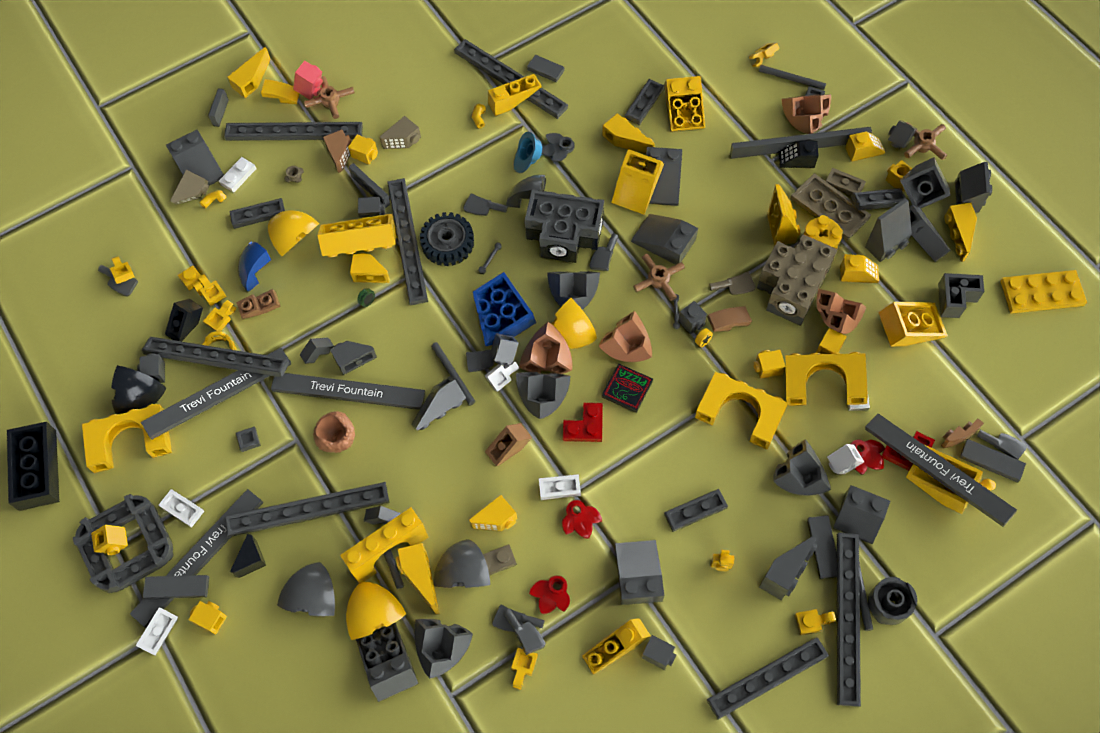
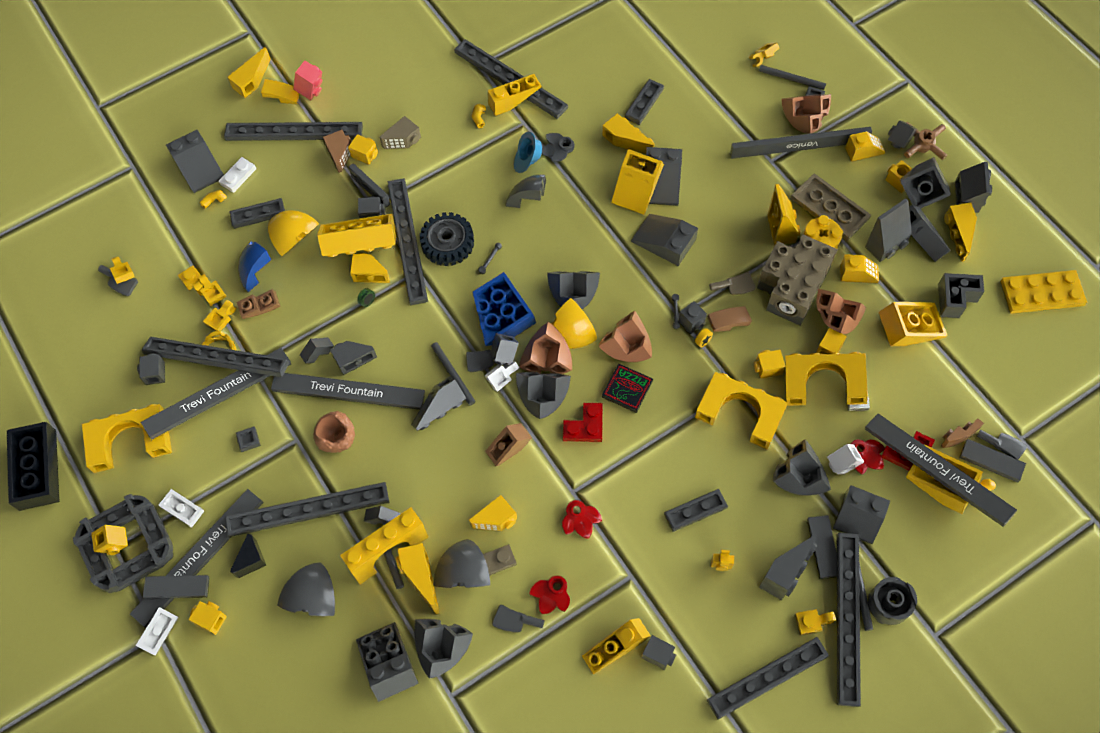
black brick [111,365,166,414] -> none
black slope [165,299,203,342] -> none
dark tan slope [170,170,209,205] -> none
dark grey tile [208,88,229,127] -> none
dark tan plate [285,166,304,183] -> none
medium nougat bar [304,76,355,119] -> none
yellow brick [346,582,406,640] -> none
dark grey piece [464,193,508,216] -> none
dark grey piece [504,609,546,655] -> none
yellow plate [511,648,538,690] -> none
dark grey piece [525,189,604,263] -> none
dark grey tile [527,55,565,82] -> none
white plate [539,474,581,500] -> none
dark grey piece [589,233,618,271] -> none
dark grey slope [615,540,664,605] -> none
medium nougat bar [633,254,685,301] -> none
yellow slope [664,76,705,132] -> none
black slope [778,141,819,168] -> none
dark tan plate [826,168,866,196] -> none
dark grey tile [851,188,906,211] -> none

